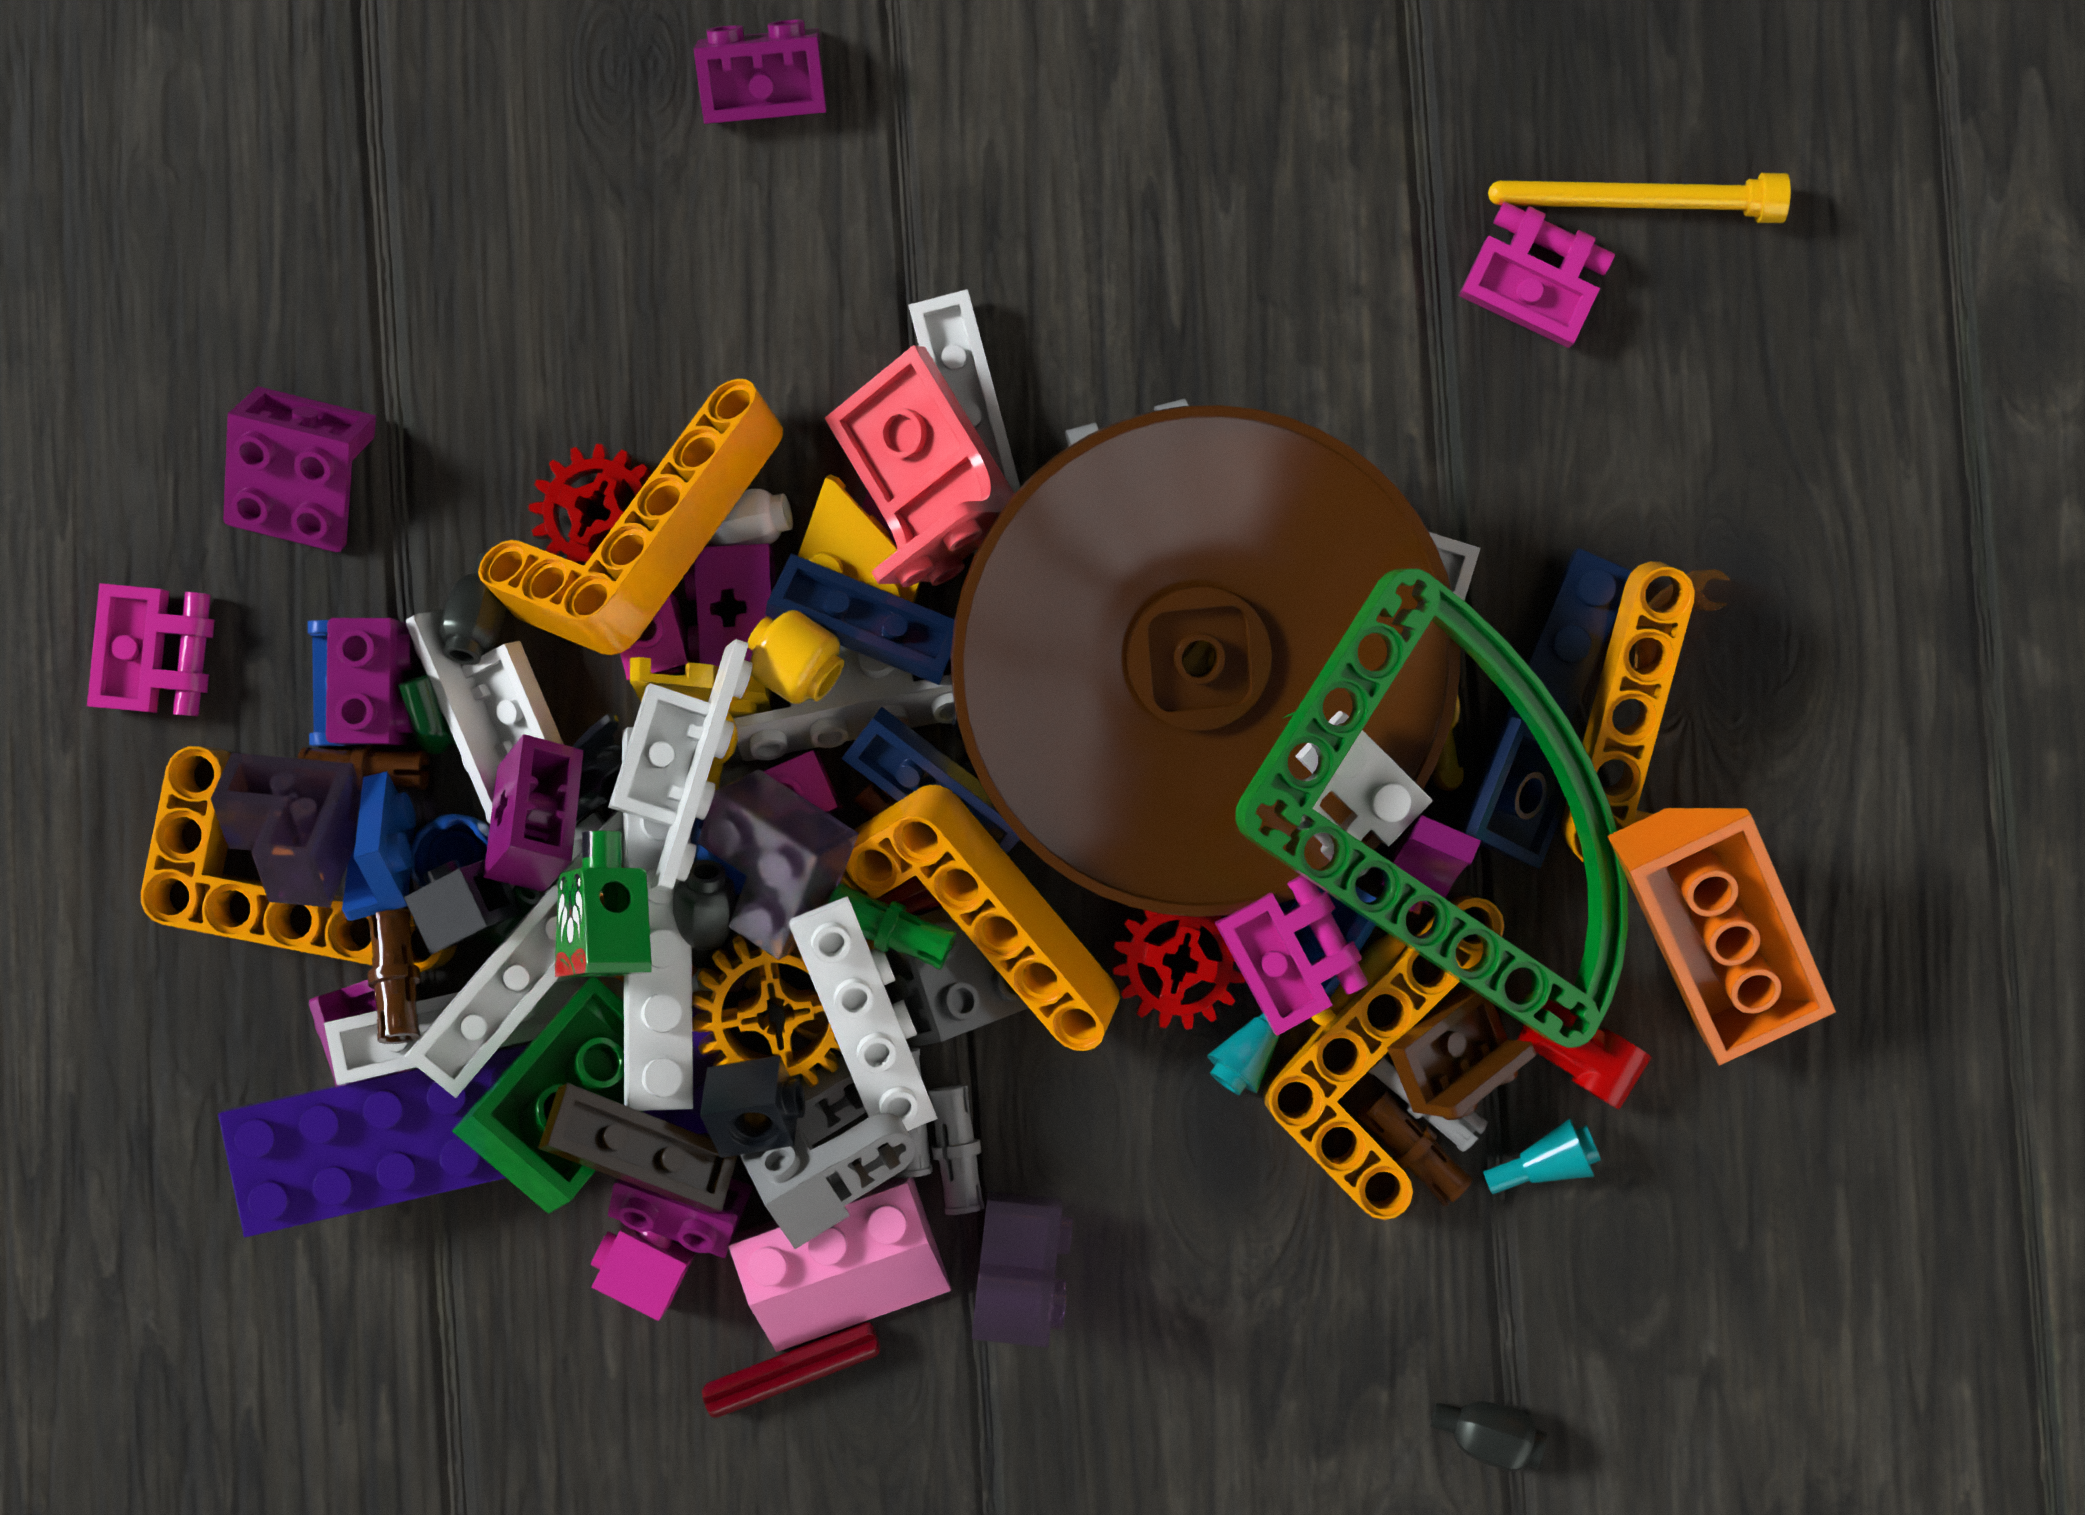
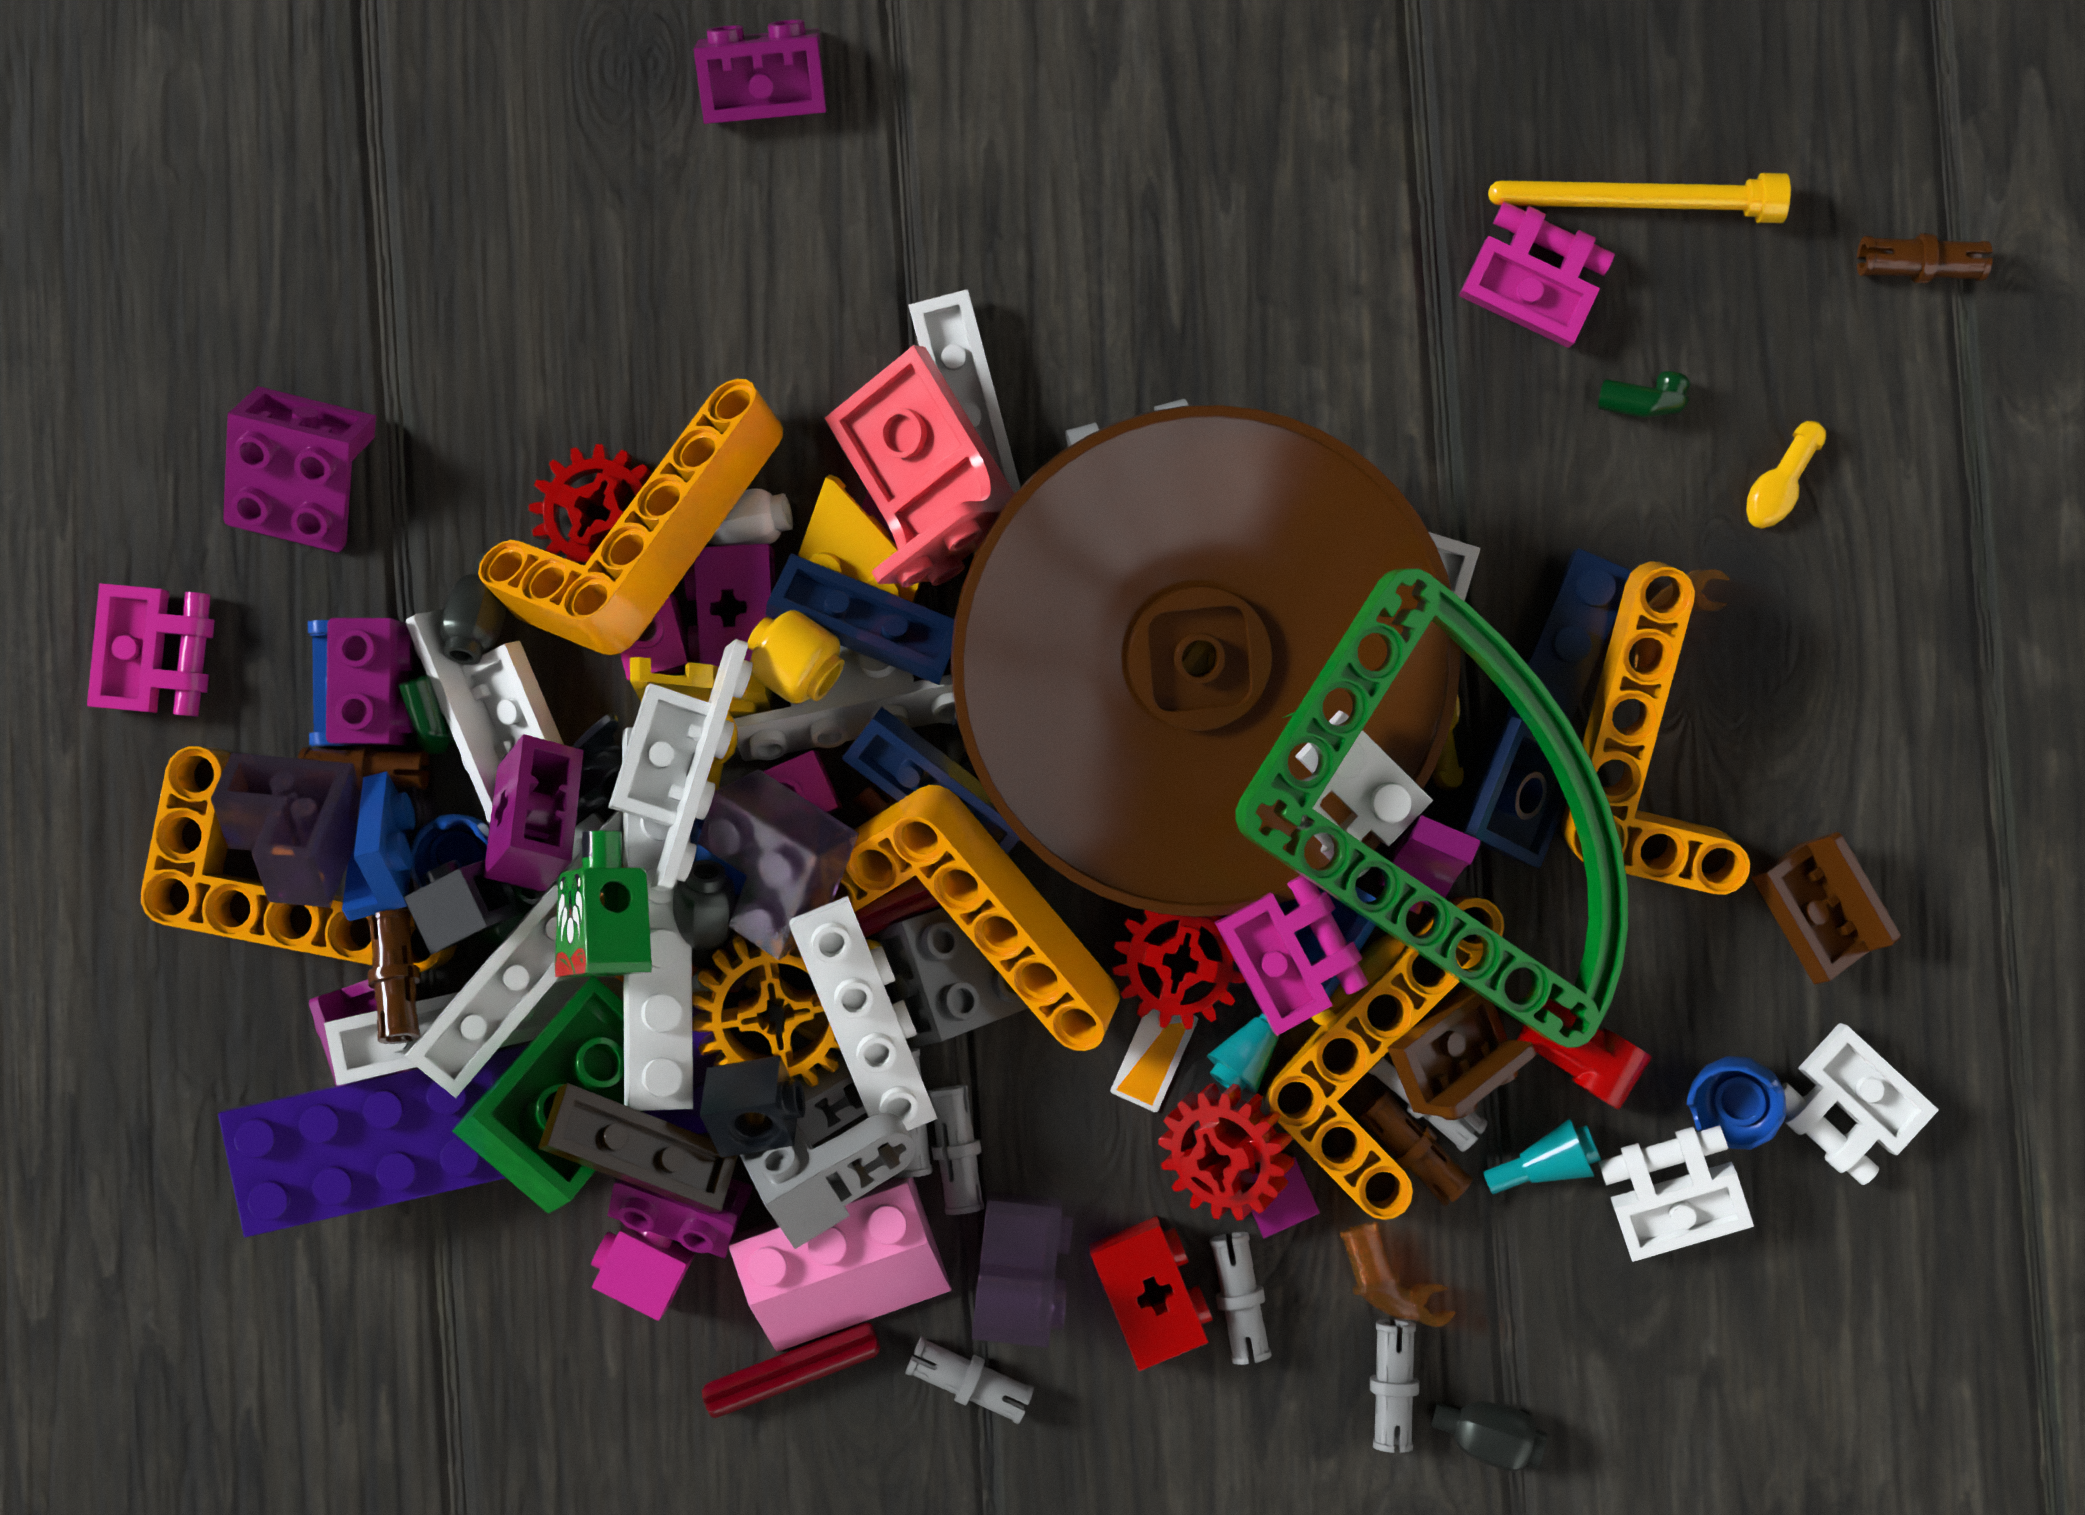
green pin [828,883,956,970] -> none
orange slope [1608,808,1836,1066] -> none
none -> light grey pin [905,1336,1034,1424]
none -> red brick [1089,1216,1213,1371]
none -> sticker [1110,1008,1198,1112]
none -> red gear [1158,1083,1295,1221]
none -> light grey pin [1209,1232,1272,1365]
none -> magenta tile [1251,1154,1320,1239]
none -> clear orange piece [1339,1221,1455,1327]
none -> light grey pin [1370,1319,1419,1453]
none -> dark green arm [1598,371,1690,418]
none -> white plate [1598,1125,1754,1262]
none -> blue hair [1686,1056,1787,1150]
none -> yellow piece [1746,421,1826,529]
none -> reddish brown bracket [1751,832,1901,985]
none -> white plate [1782,1023,1939,1185]
none -> reddish brown pin [1857,233,1993,283]

